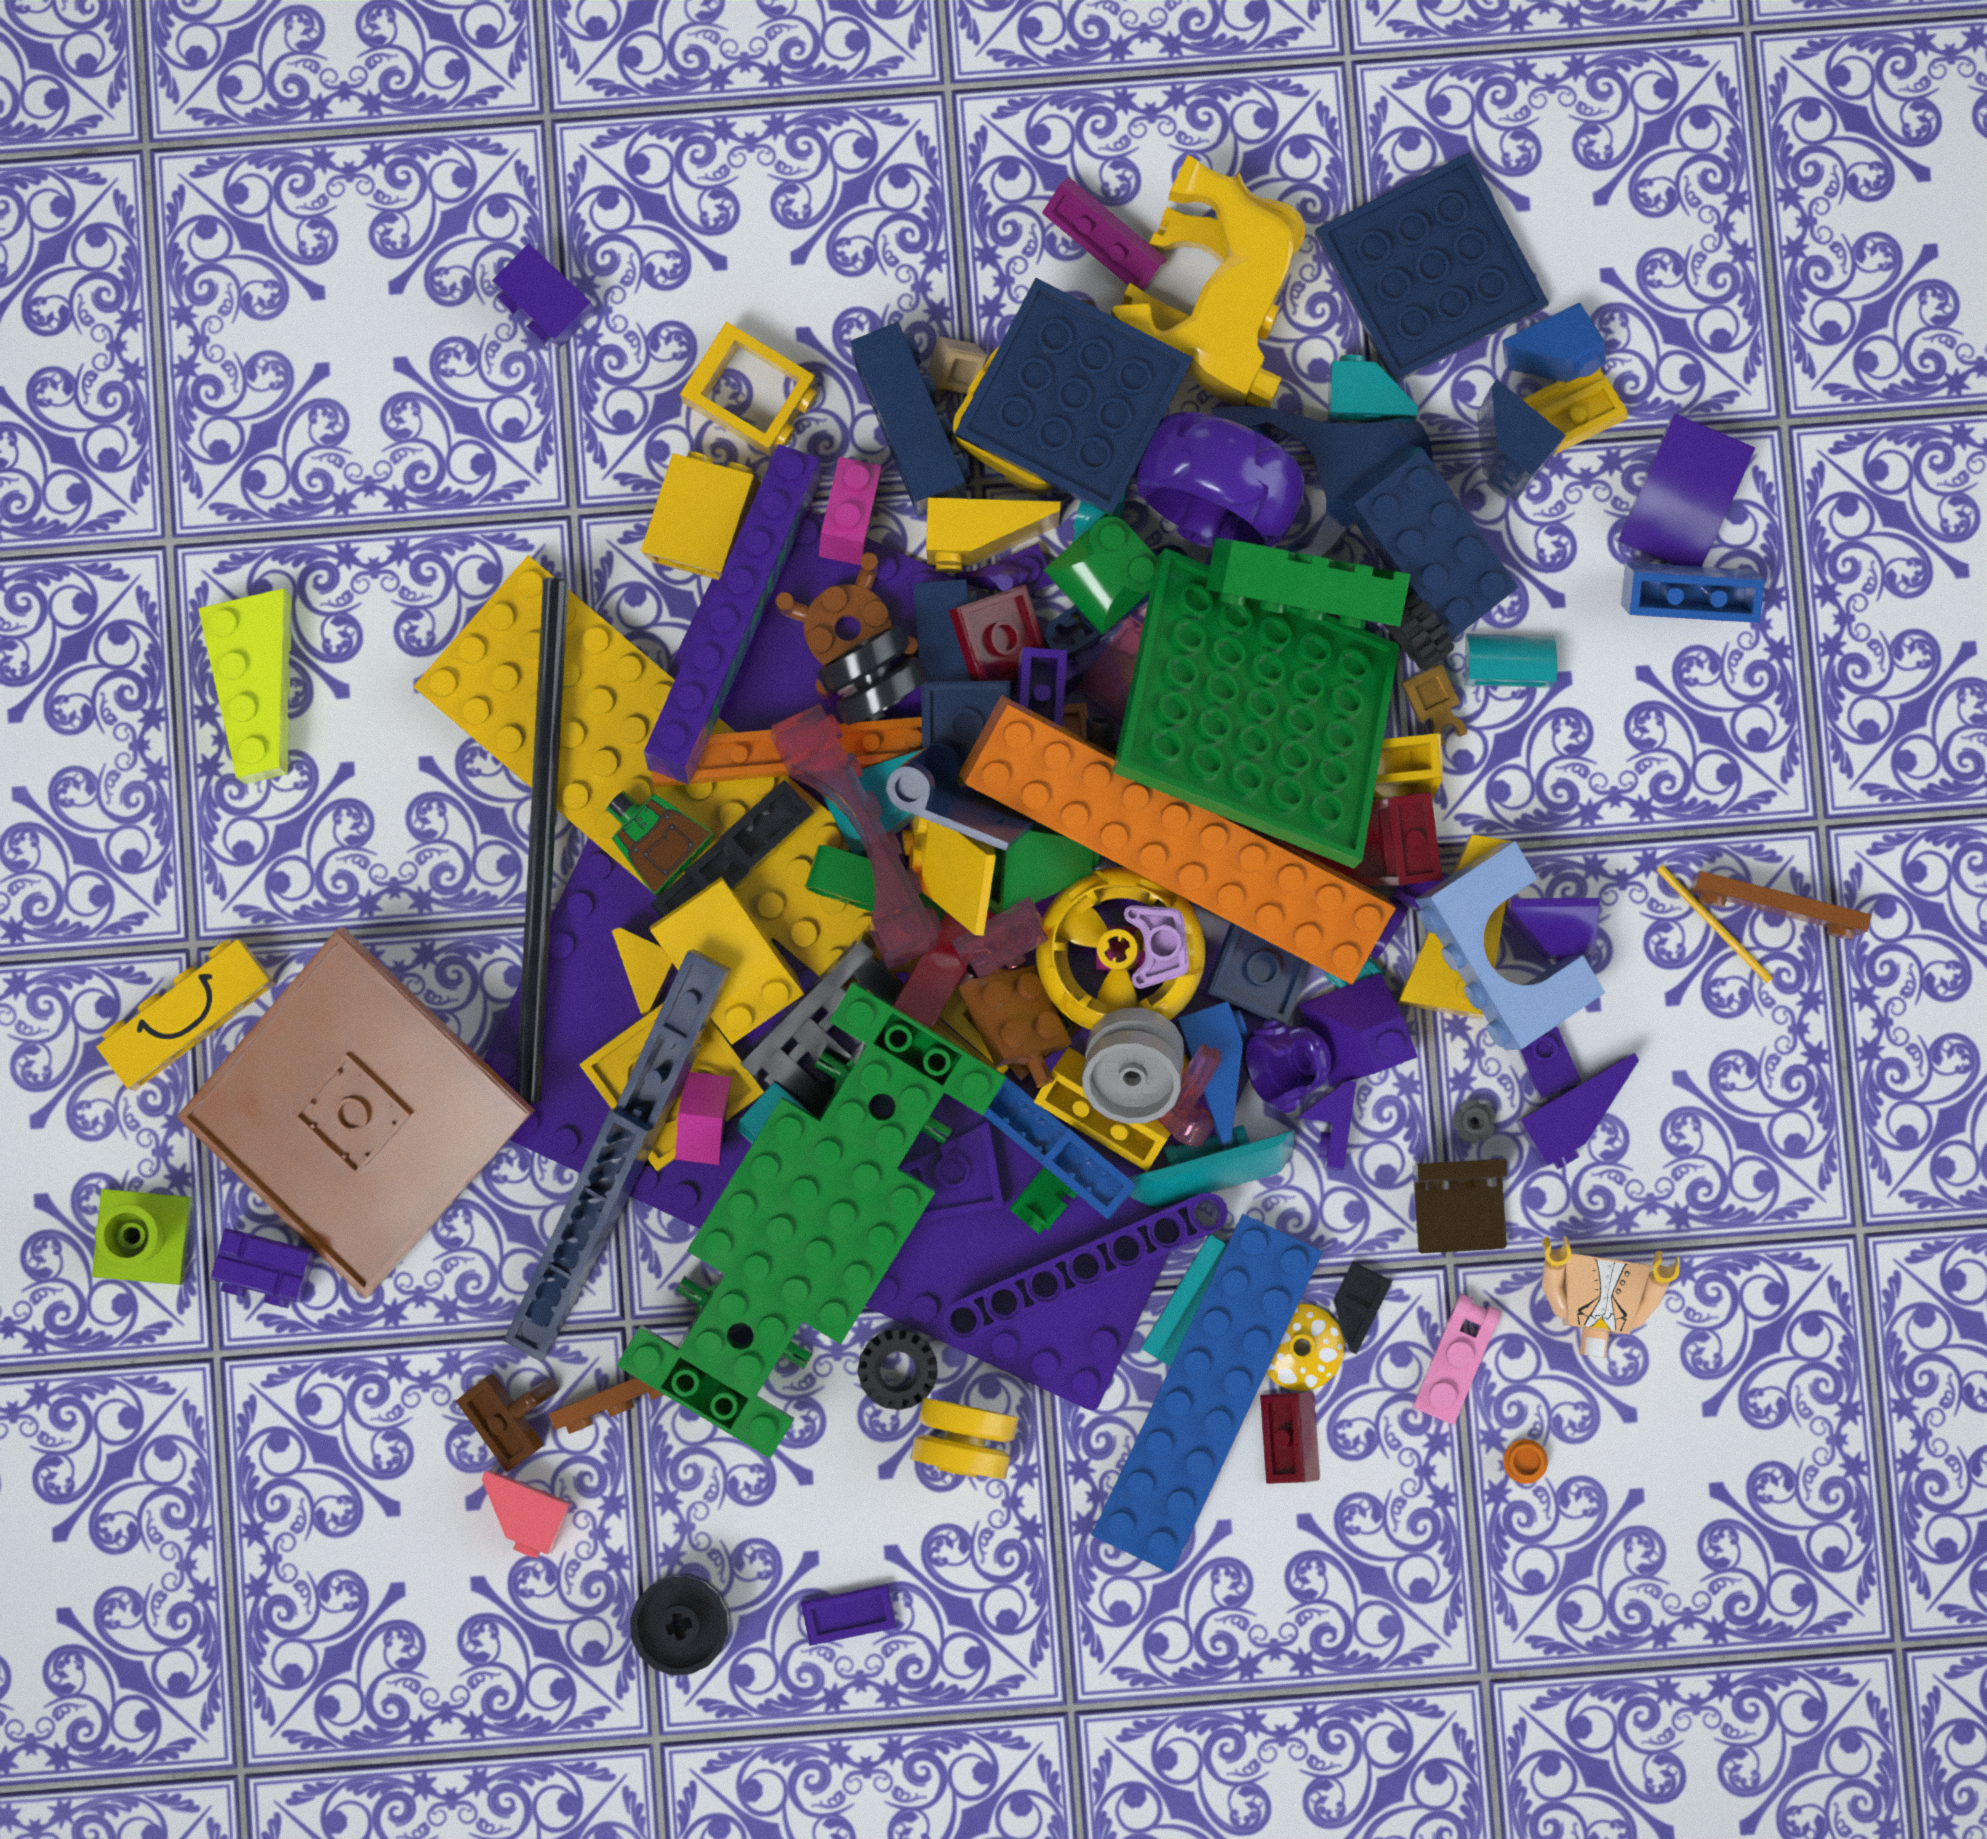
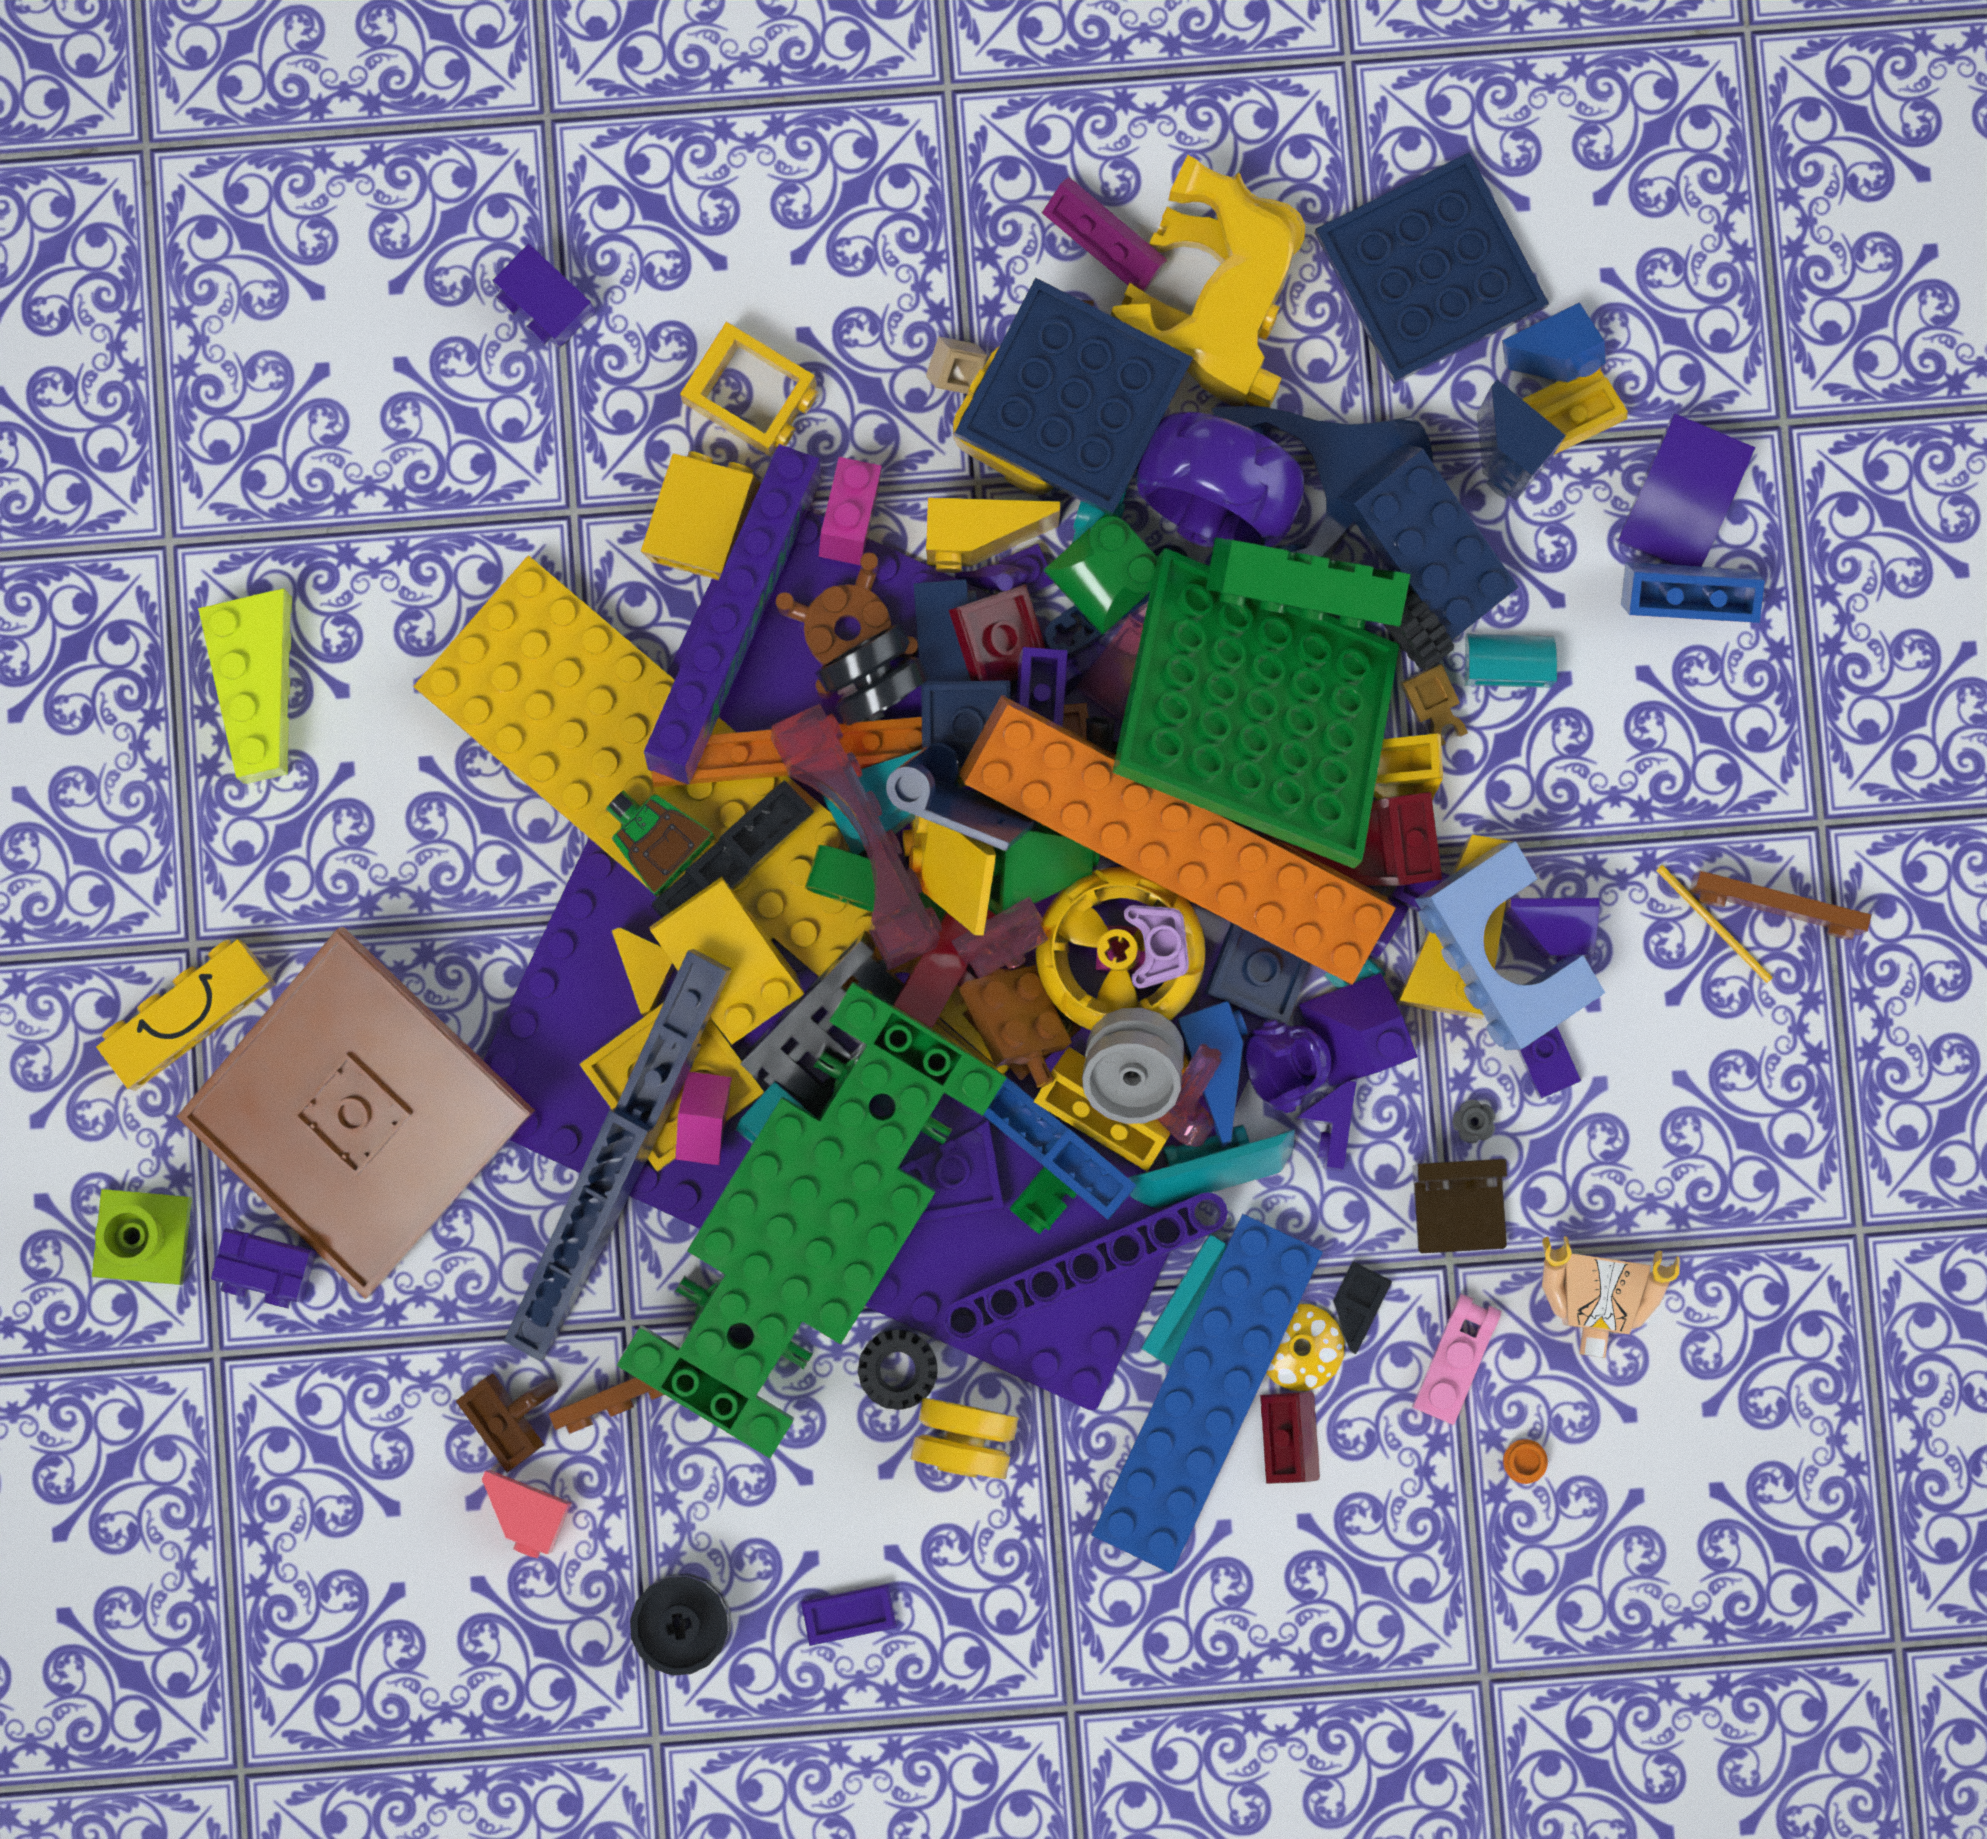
black axle [516,577,568,1105] -> none
dark blue brick [850,321,971,518] -> none
teal slope [1327,355,1418,423] -> none
dark purple slope [1516,1053,1639,1170] -> none

